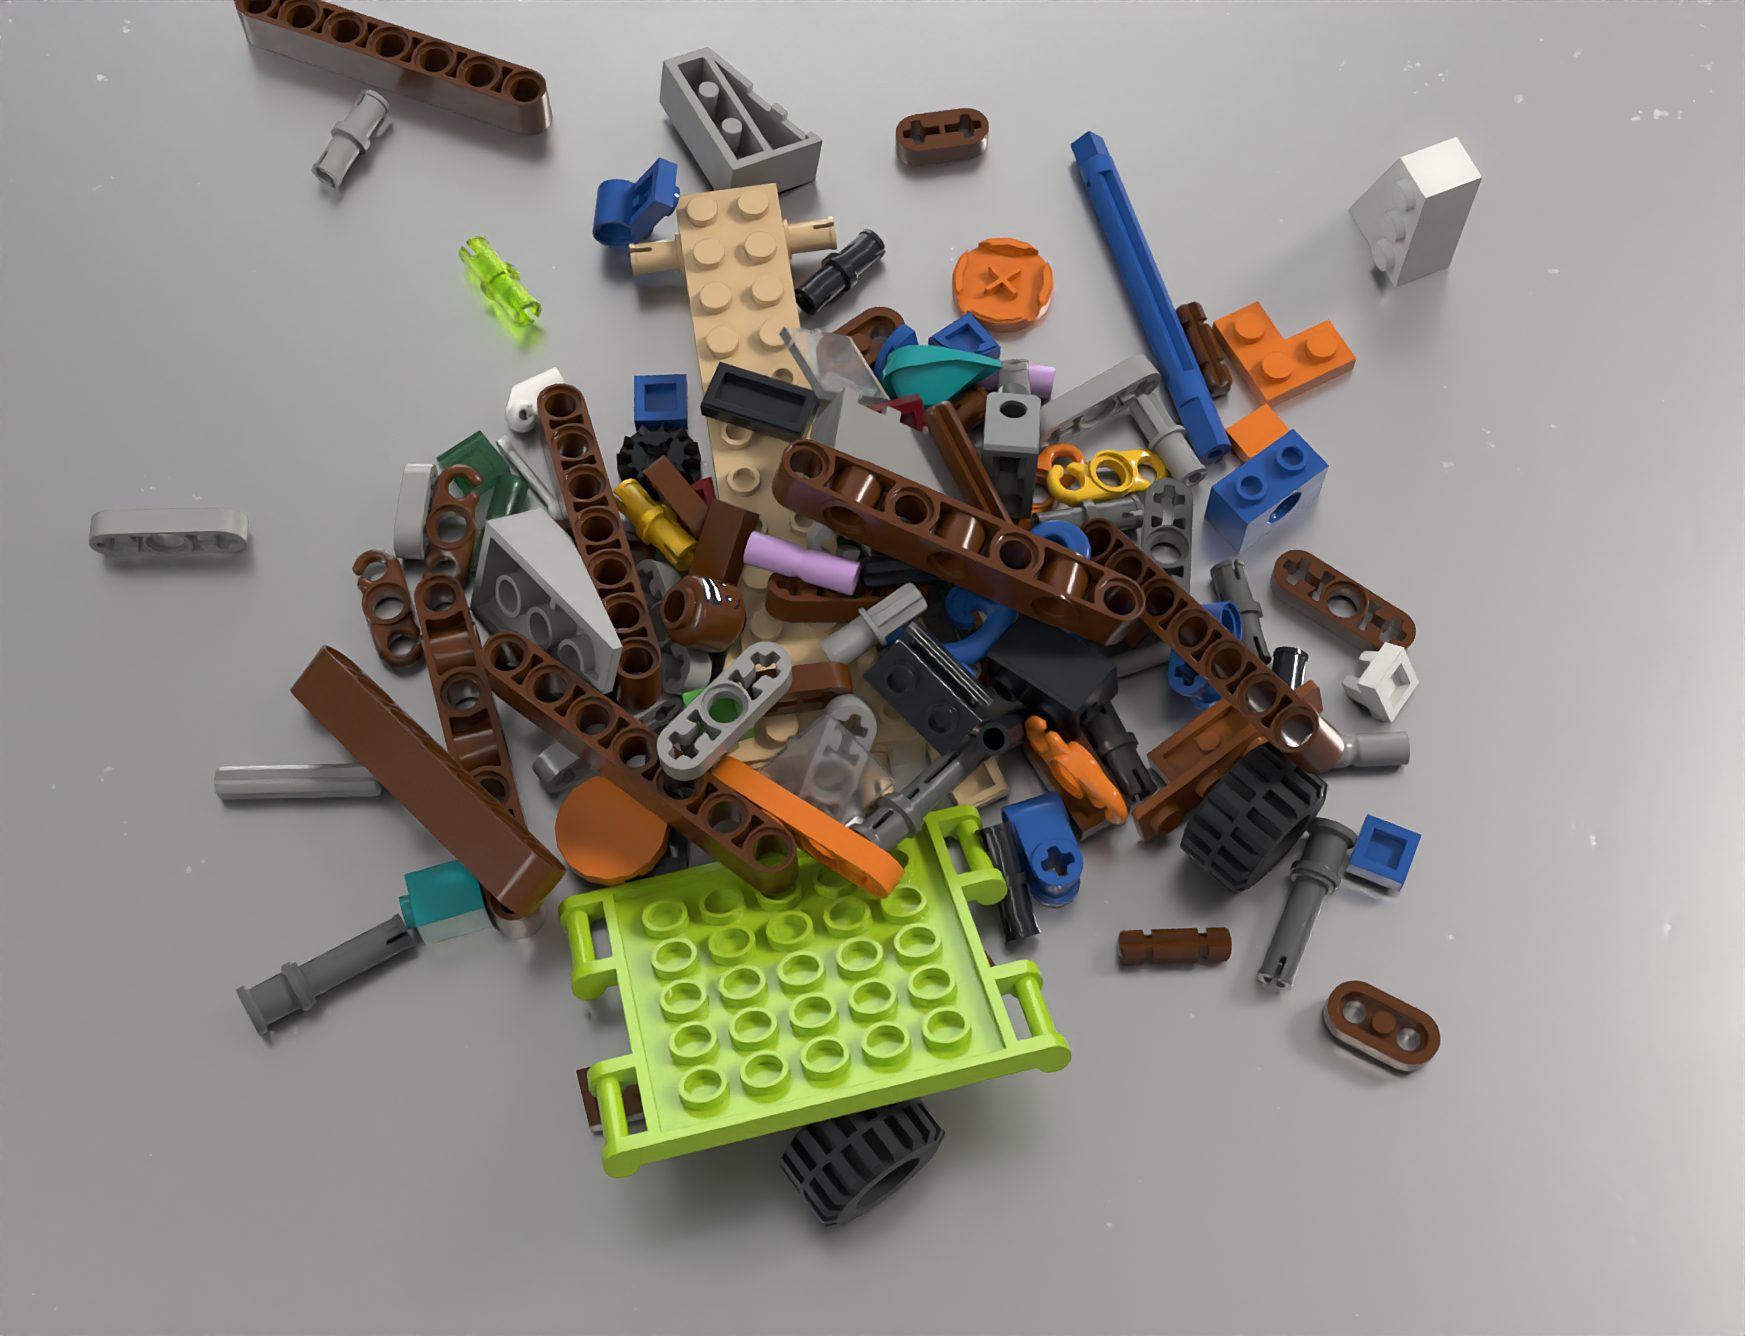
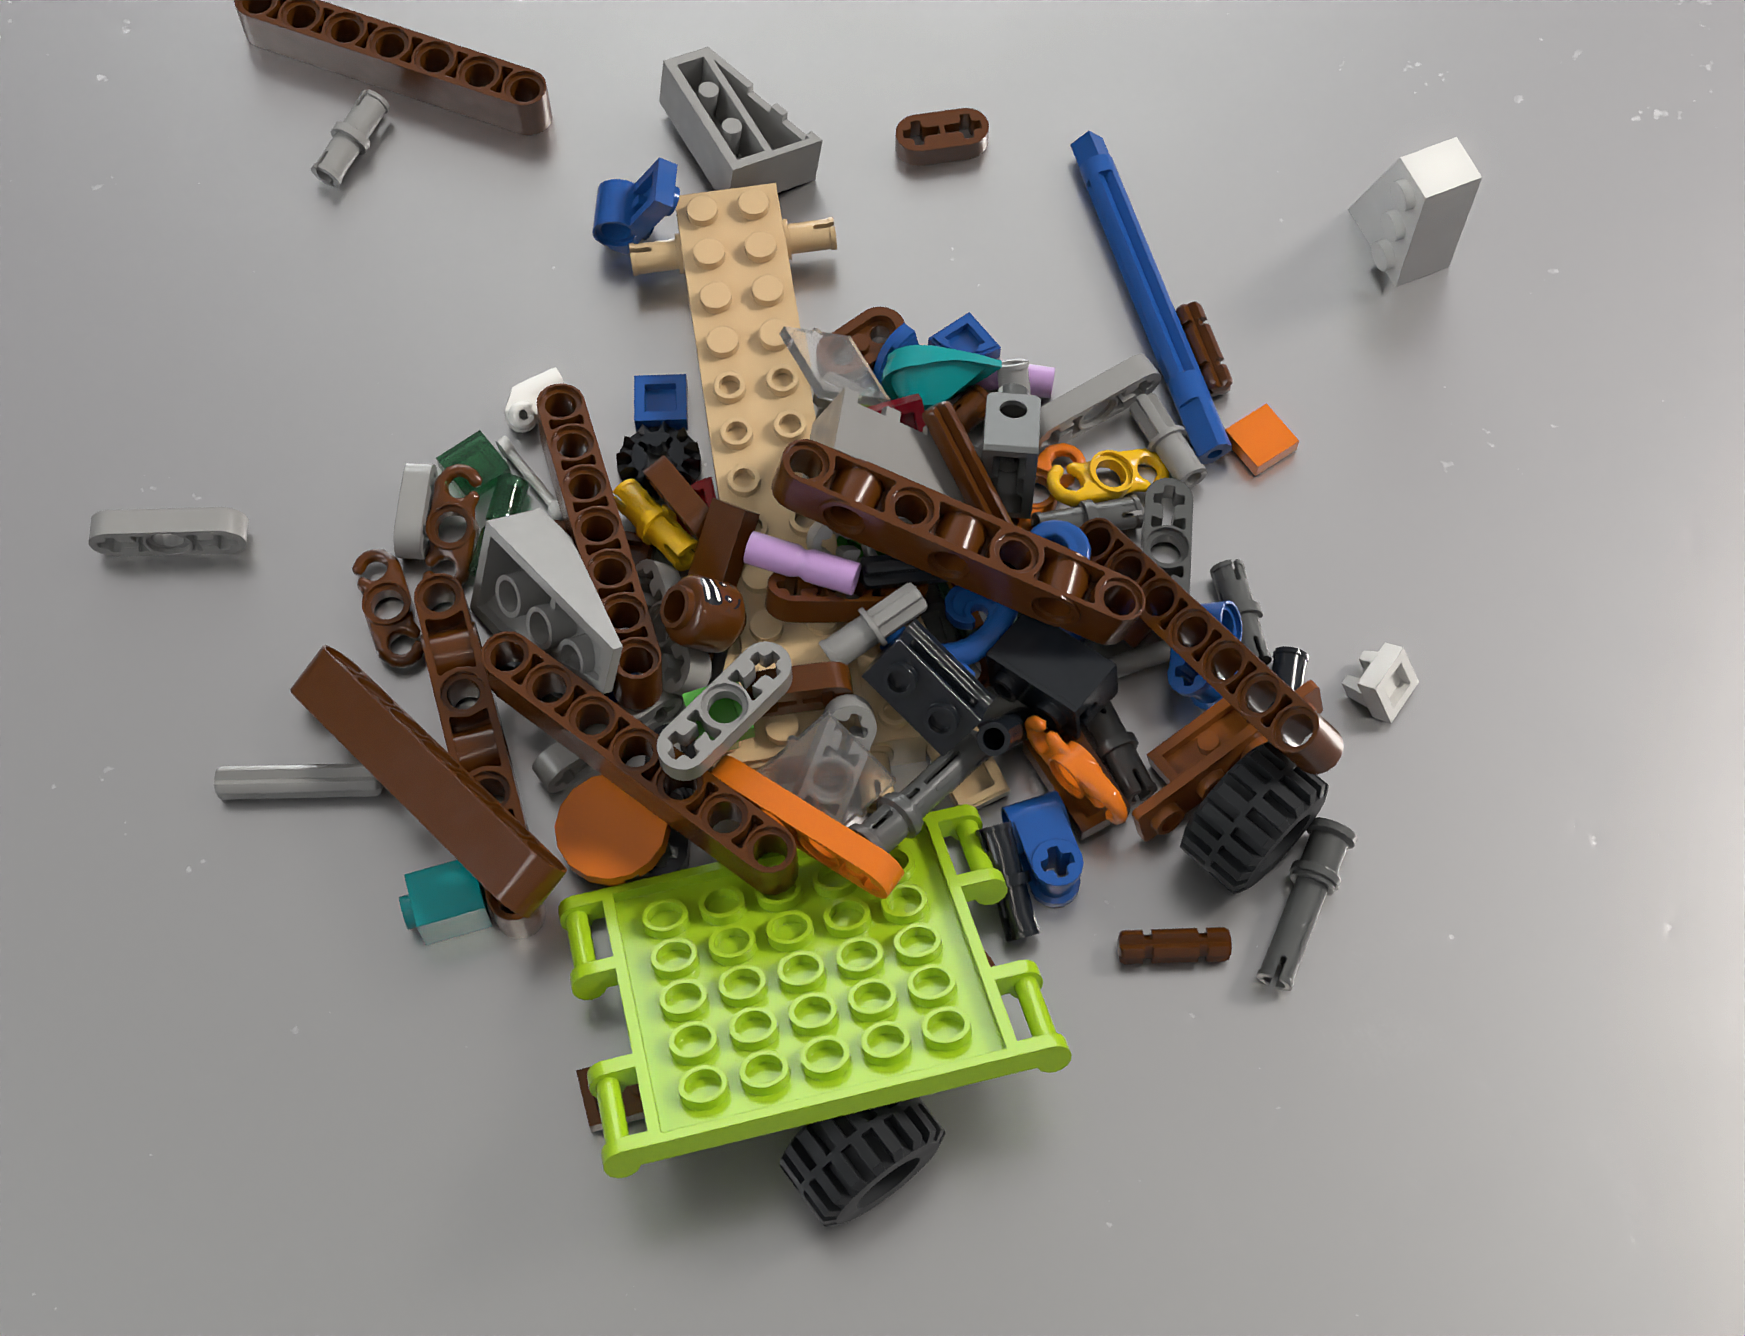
dark grey pin [236,913,415,1036] -> none
clear neon green pin [459,236,542,328] -> none
black tile [700,362,821,443] -> none
black pin [794,229,886,316] -> none
orange tile [952,238,1054,333] -> none
blue brick [1204,429,1329,554] -> none
orange plate [1212,301,1356,408] -> none
reddish brown beam [1270,550,1416,654] -> none
light grey piece [1302,731,1410,768] -> none
reddish brown plate [1324,980,1441,1071] -> none
blue plate [1345,814,1421,892] -> none

